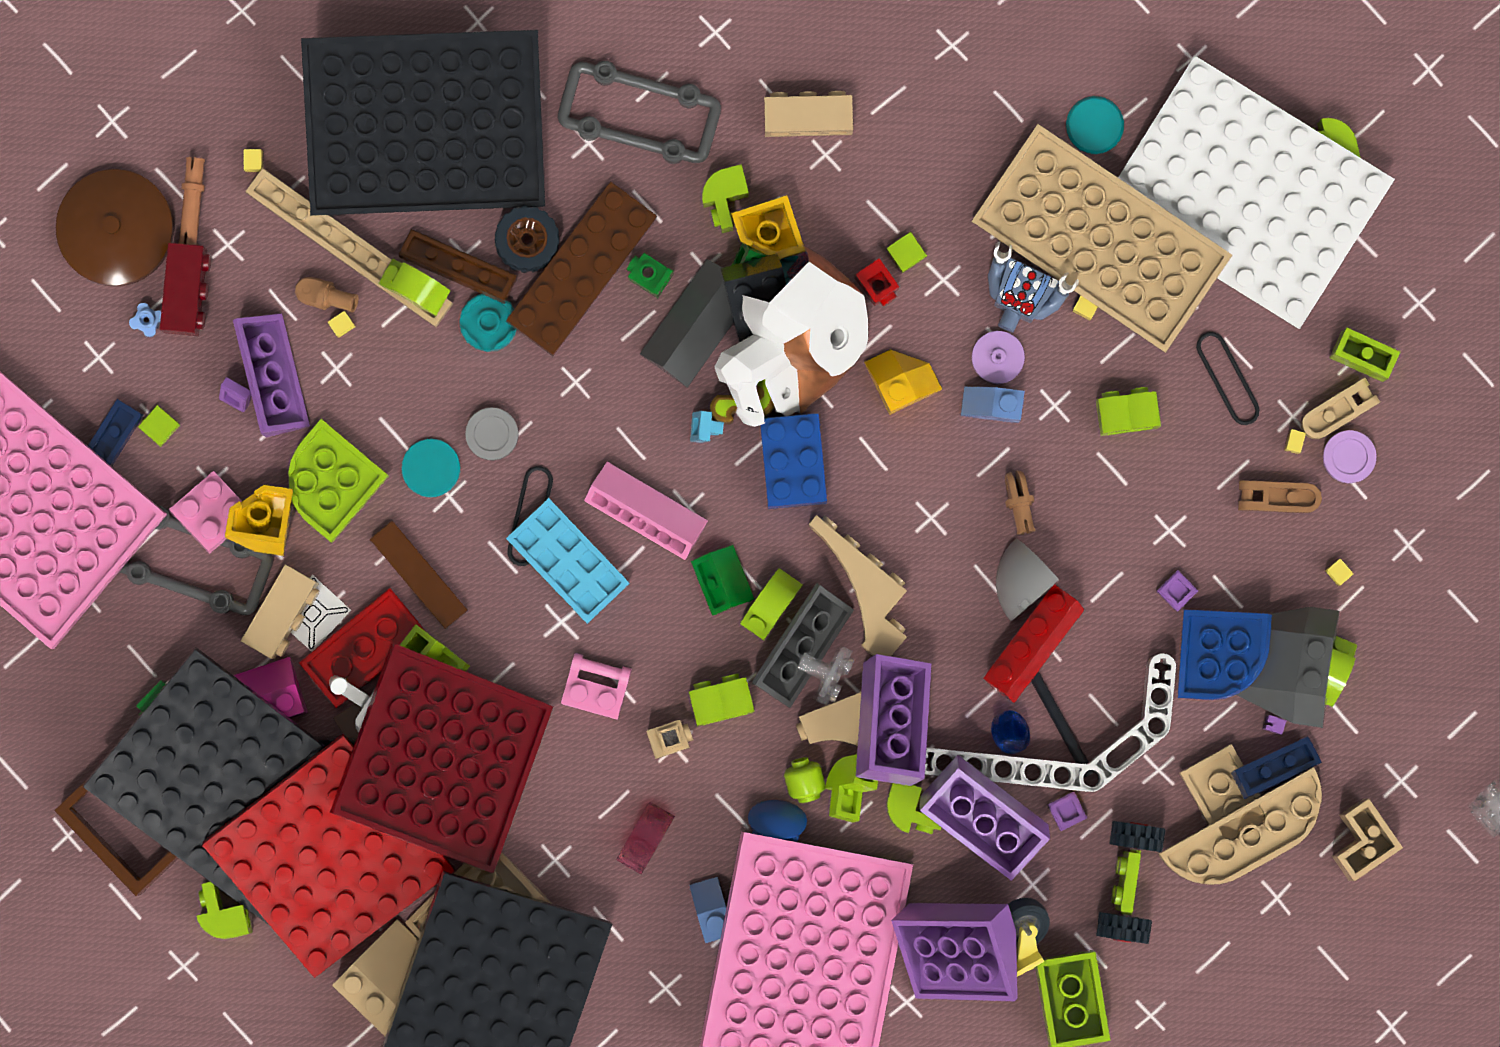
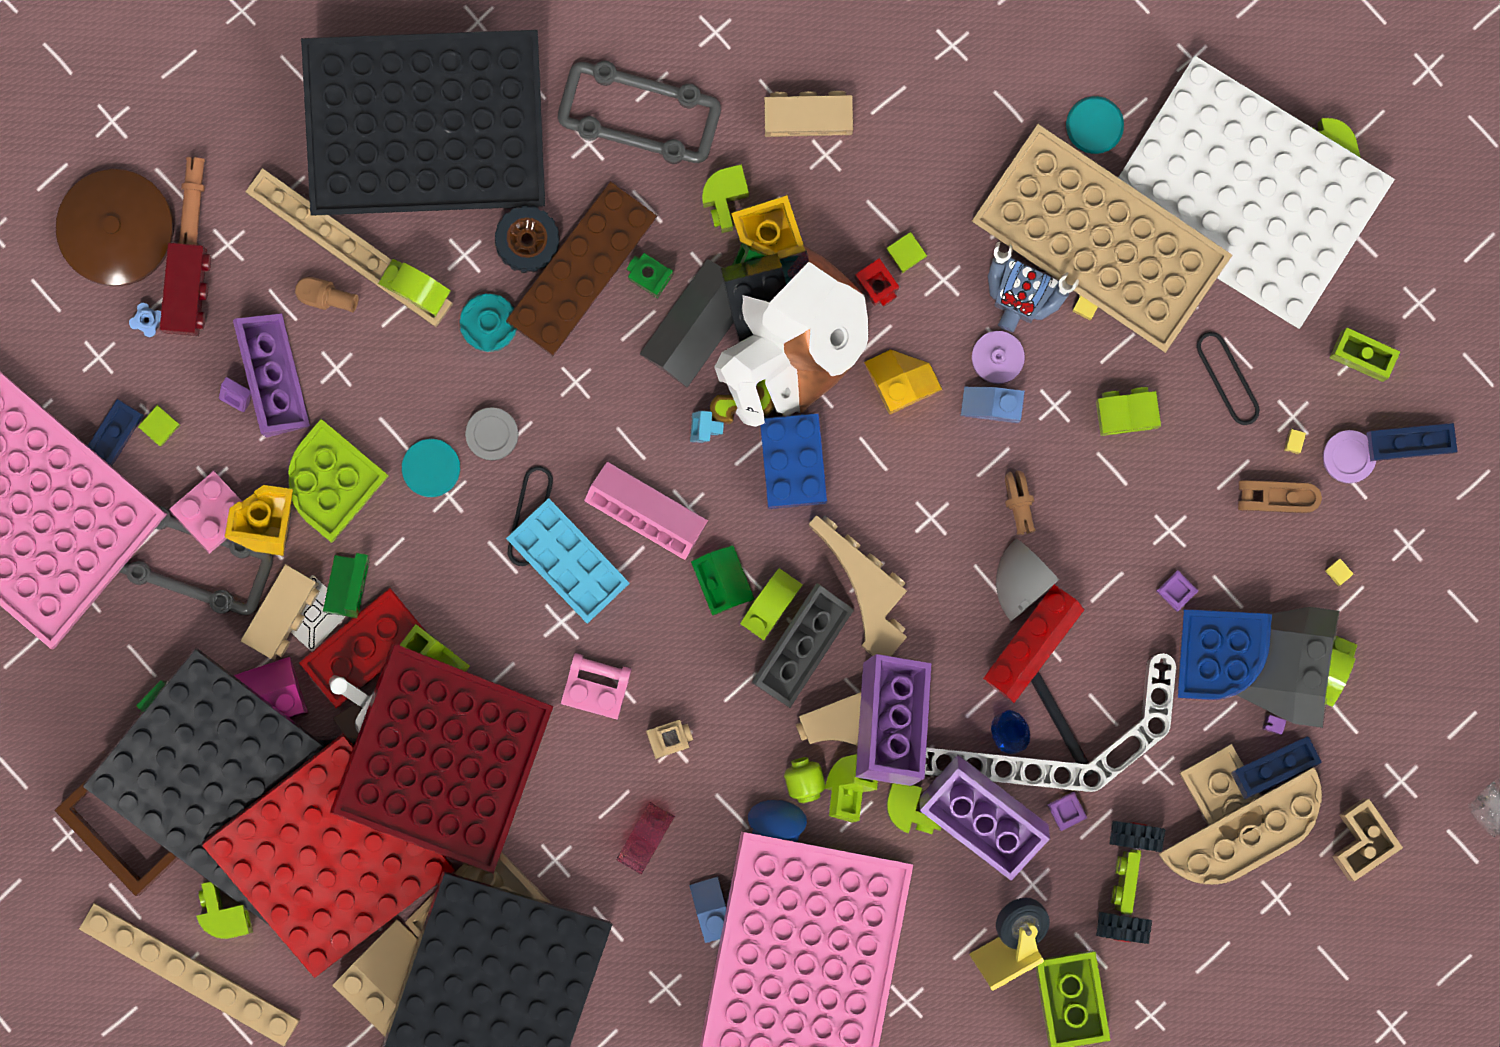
light yellow piece [244,149,263,172] -> none
light yellow piece [328,311,356,338] -> none
reddish brown tile [370,521,468,629] -> none
reddish brown tile [399,229,517,304] -> none
lime brick [689,673,755,727] -> none
clear plate [797,646,855,705] -> none
medium lavender slope [891,903,1018,1001] -> none
tan plate [1301,378,1380,439] -> none
none -> tan plate [79,903,300,1046]
none -> green panel [323,553,370,618]
none -> dark blue plate [1367,423,1458,462]

